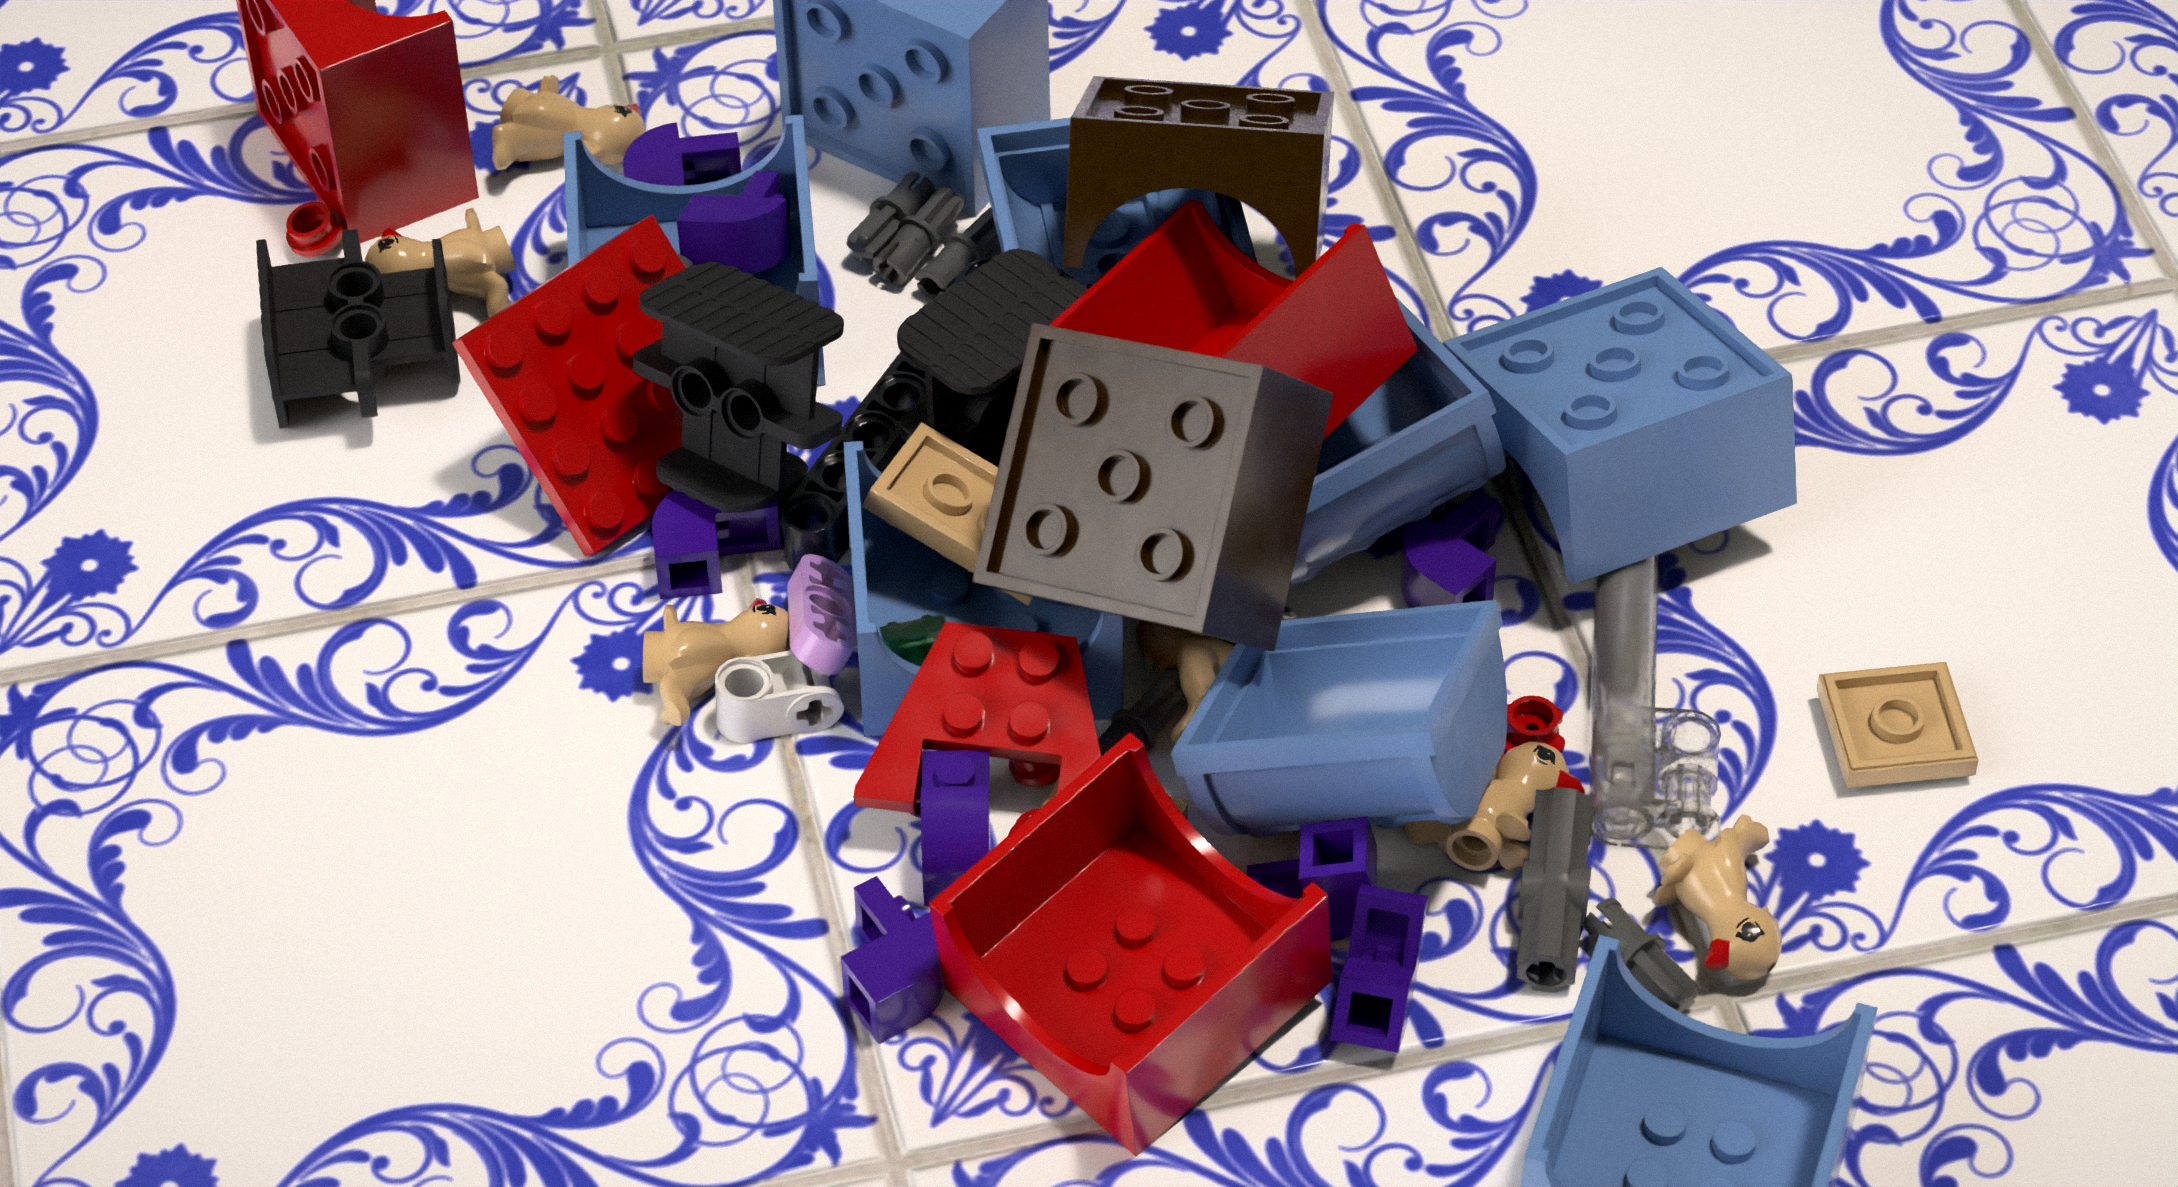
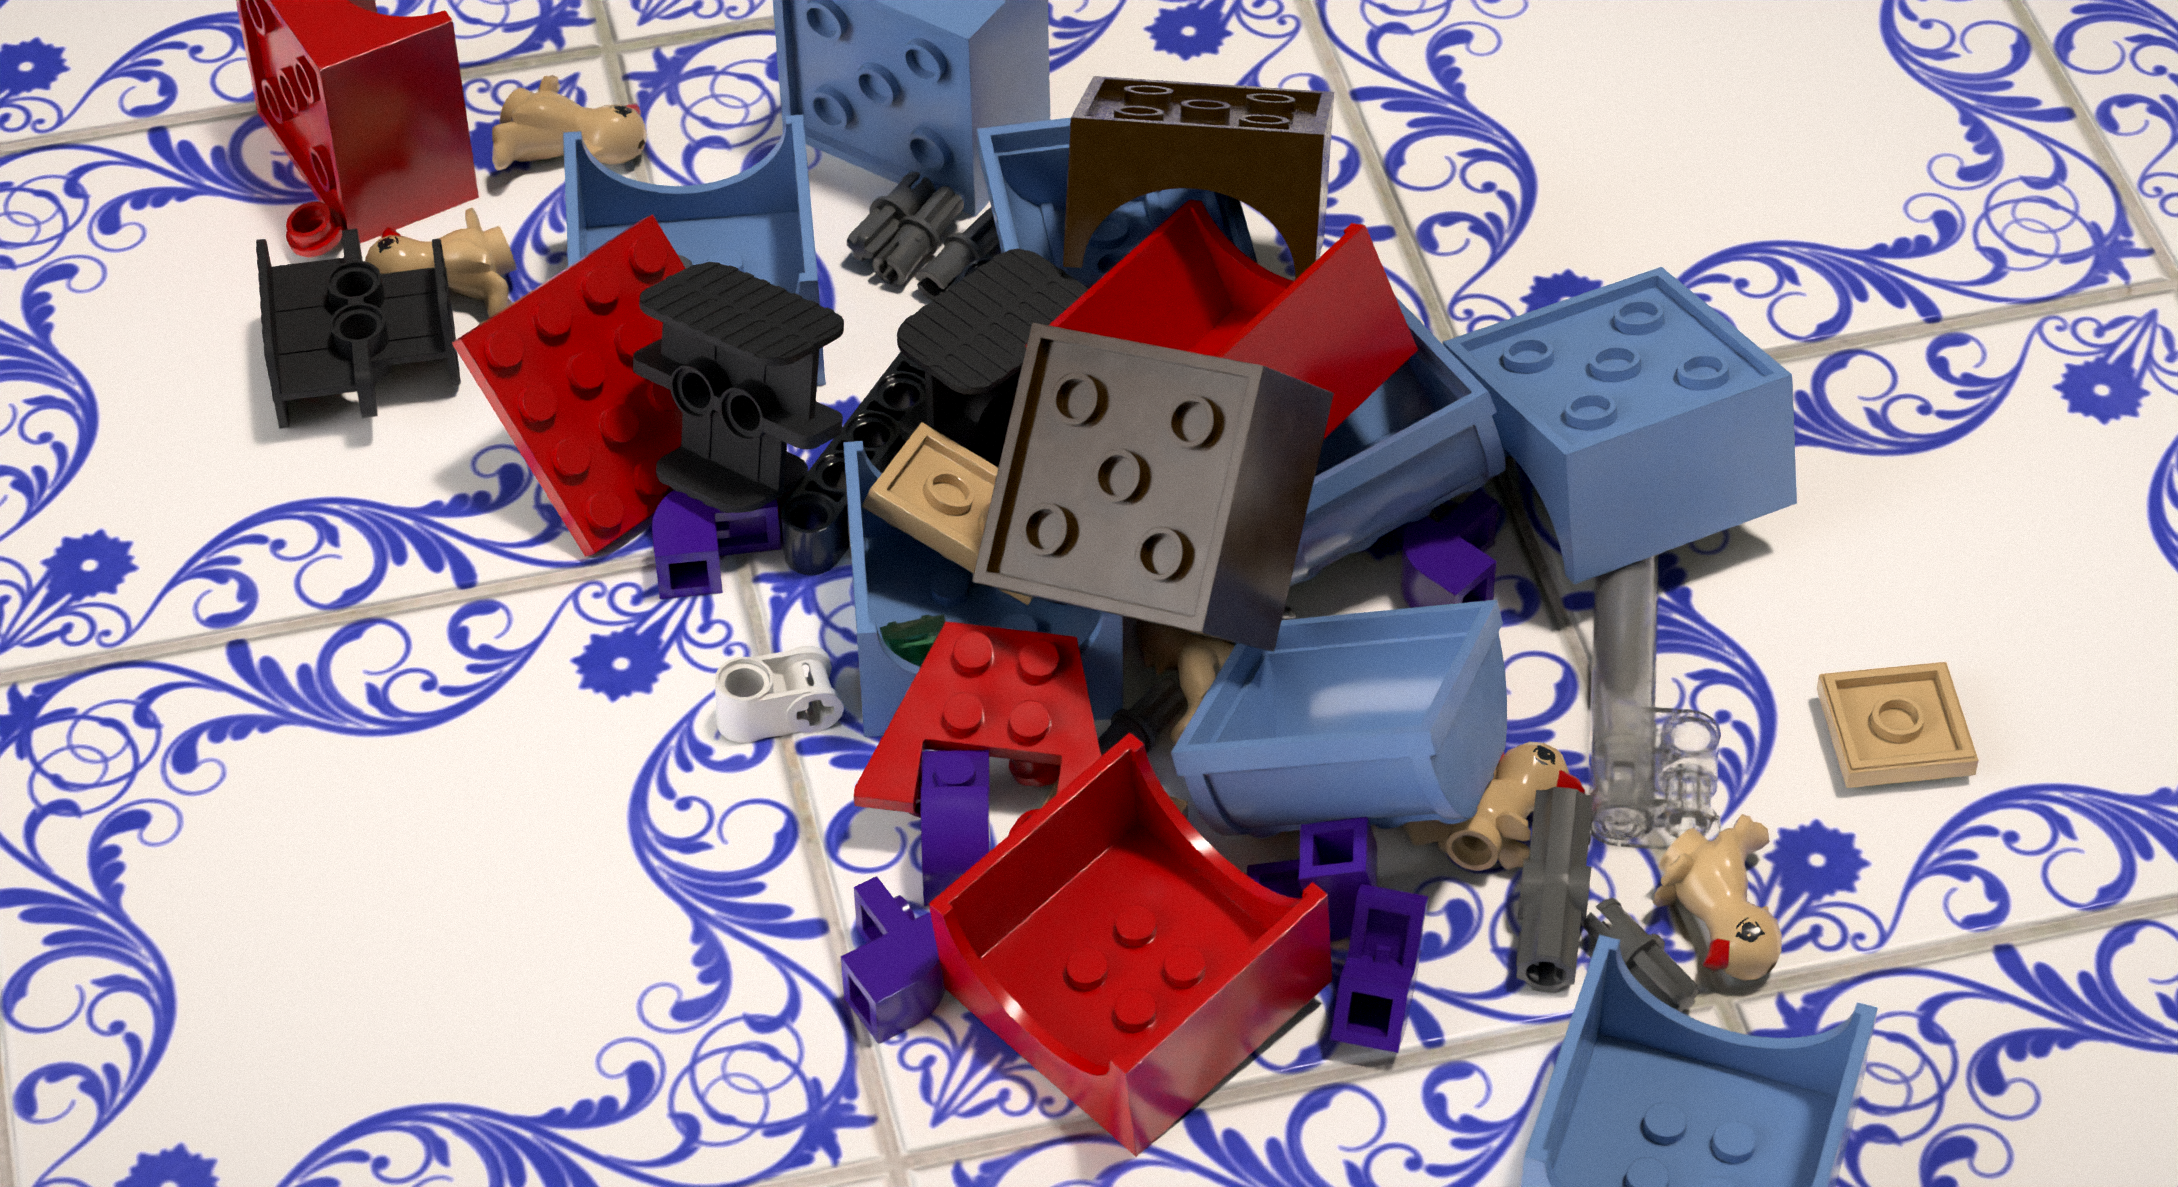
dark purple brick [623,122,742,186] -> none
tan animal [643,598,791,726] -> none
dark purple brick [676,170,791,274] -> none
lavender beam [787,554,857,675] -> none
red plate [1504,695,1565,754] -> none

